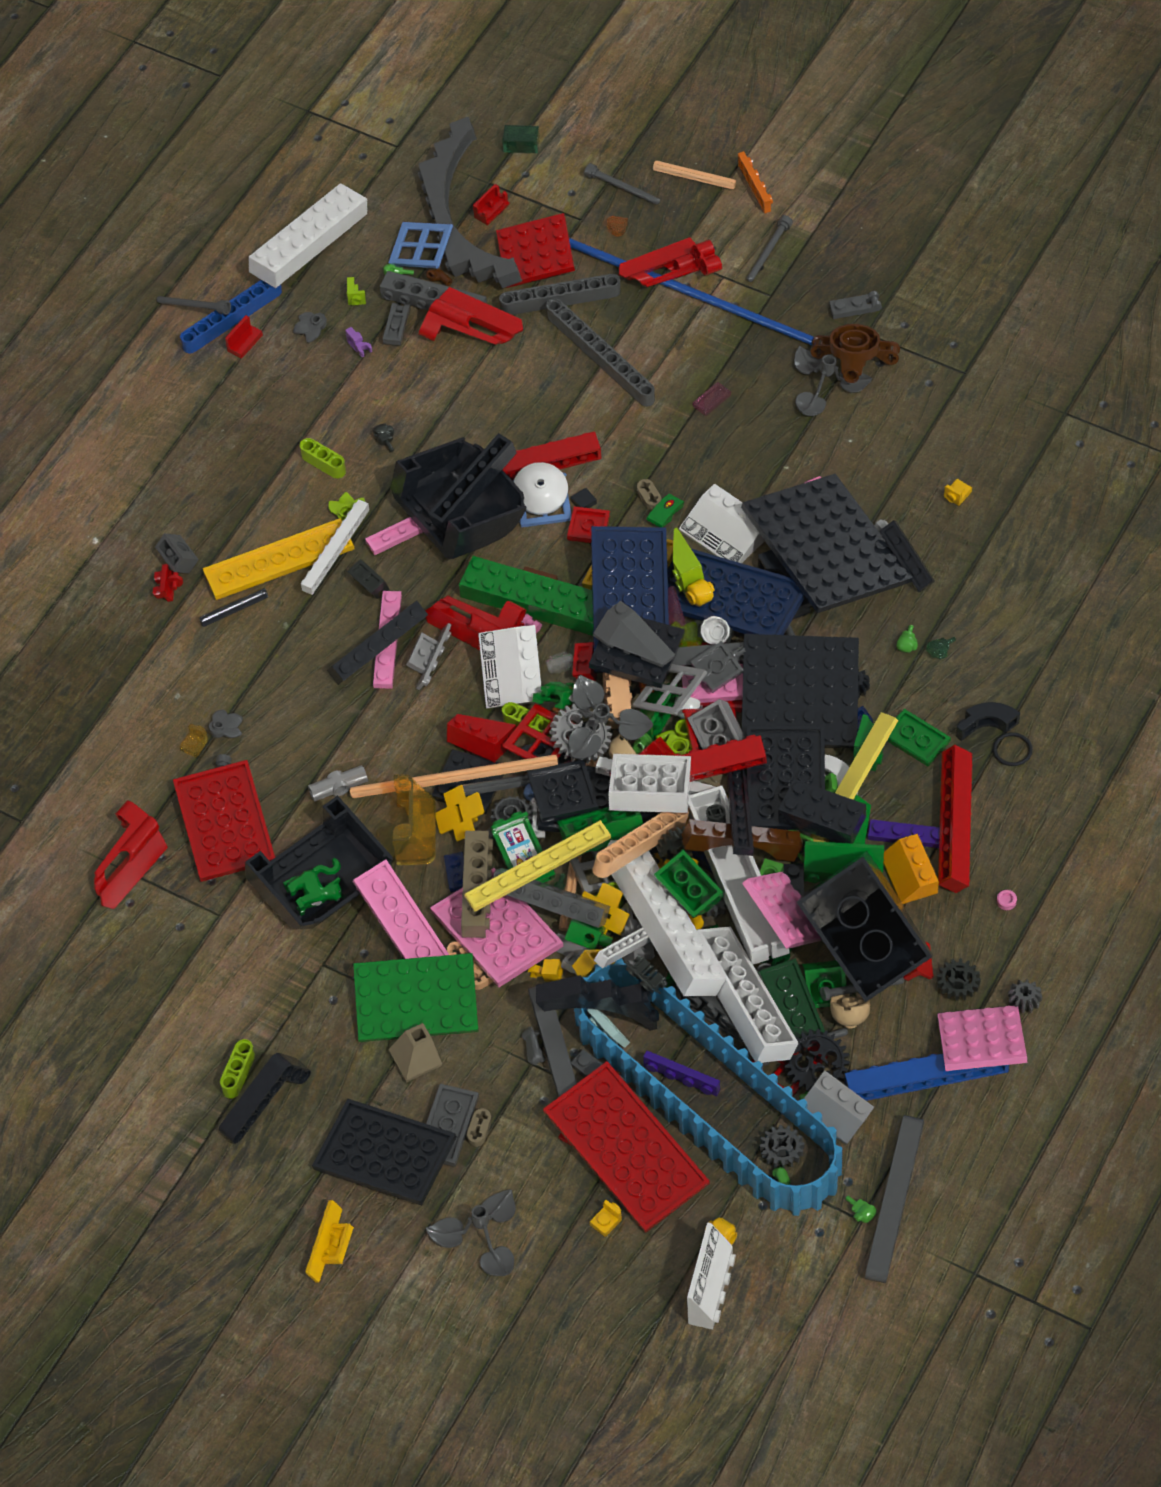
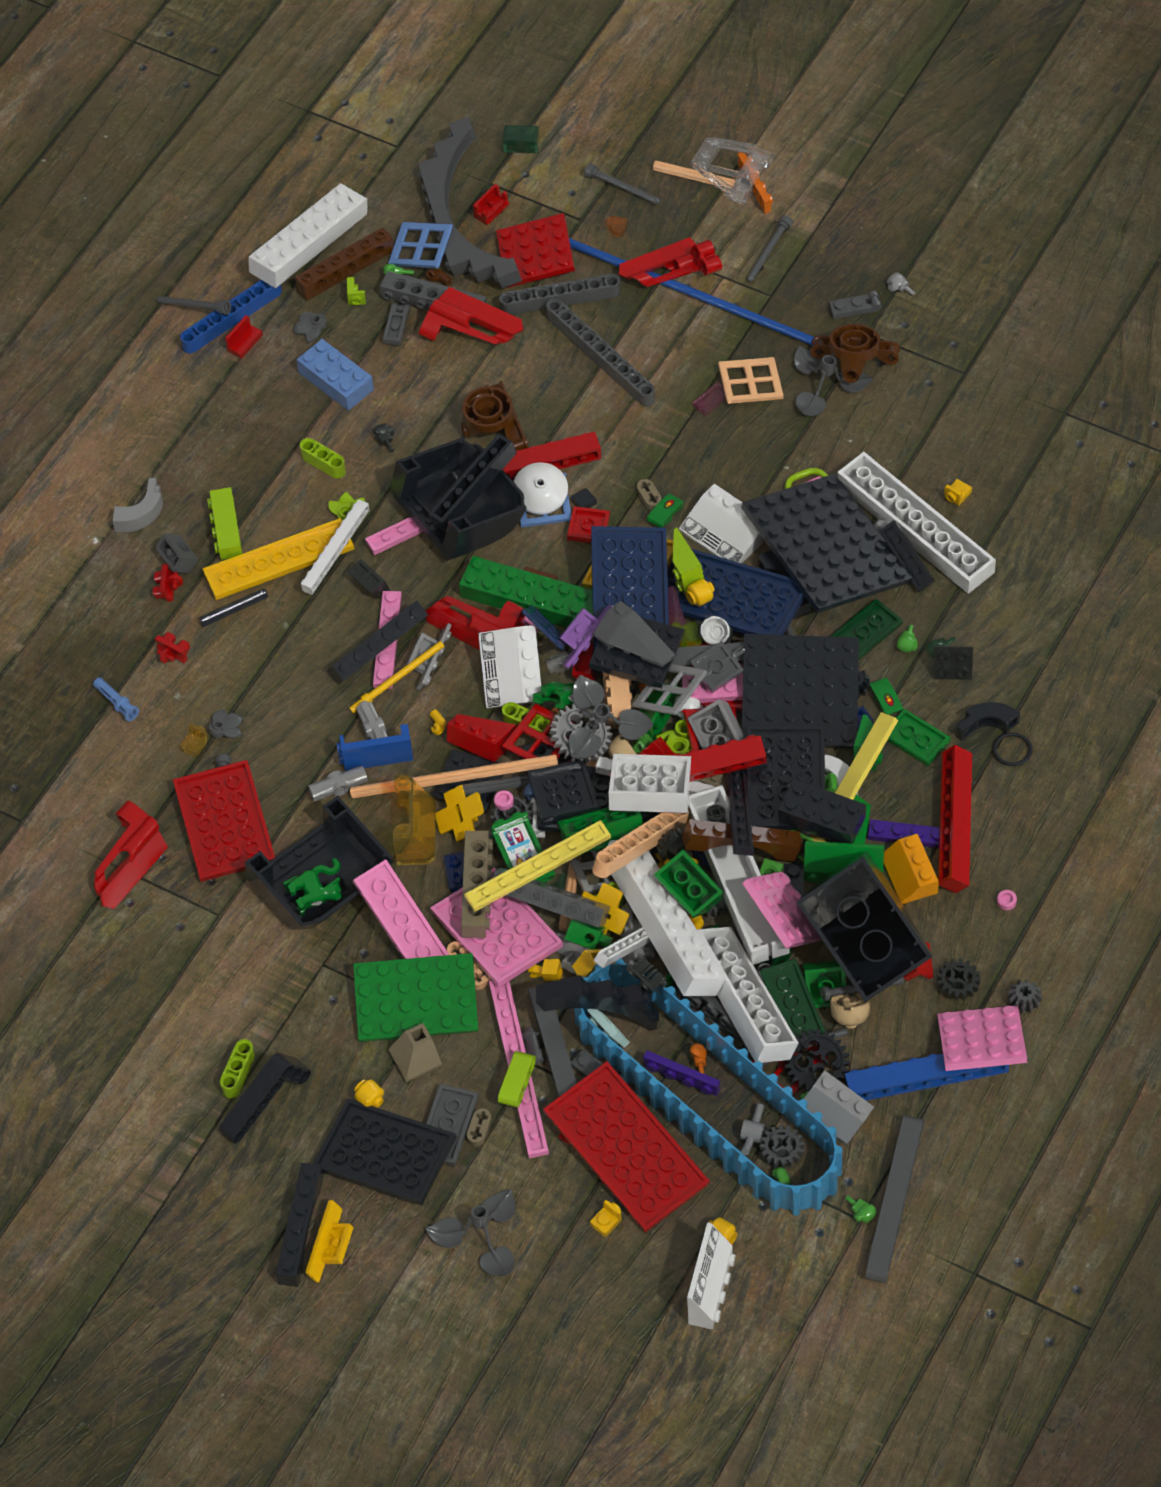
medium lavender plate [345,327,372,357] -> none
none -> medium blue pin [93,677,139,721]
none -> light grey arch [113,478,163,532]
none -> red hips [155,632,190,664]
none -> lime brick [207,487,242,560]
none -> black arch [276,1162,324,1287]
none -> reddish brown brick [295,227,394,301]
none -> medium blue brick [296,339,374,411]
none -> blue panel [337,724,413,771]
none -> yellow bar [349,641,445,714]
none -> yellow head [354,1079,384,1108]
none -> light grey piece [356,701,388,739]
none -> yellow arm [430,709,447,735]
none -> reddish brown piece [461,381,529,450]
none -> bright pink plate [489,980,549,1159]
none -> bright pink tile [494,790,514,811]
none -> lime beam [498,1051,536,1108]
none -> dark blue window [521,605,567,650]
none -> medium lavender bracket [559,605,612,668]
none -> clear windscreen [690,137,776,205]
none -> orange piece [690,1043,707,1074]
none -> light nougat window [718,357,784,404]
none -> light grey piece [740,1104,765,1155]
none -> lime animal [785,468,829,489]
none -> dark green tile [830,599,903,660]
none -> white brick [837,452,996,594]
none -> green slope [870,677,903,715]
none -> light grey piece [887,272,916,296]
none -> pearl dark grey hinge [934,646,973,680]

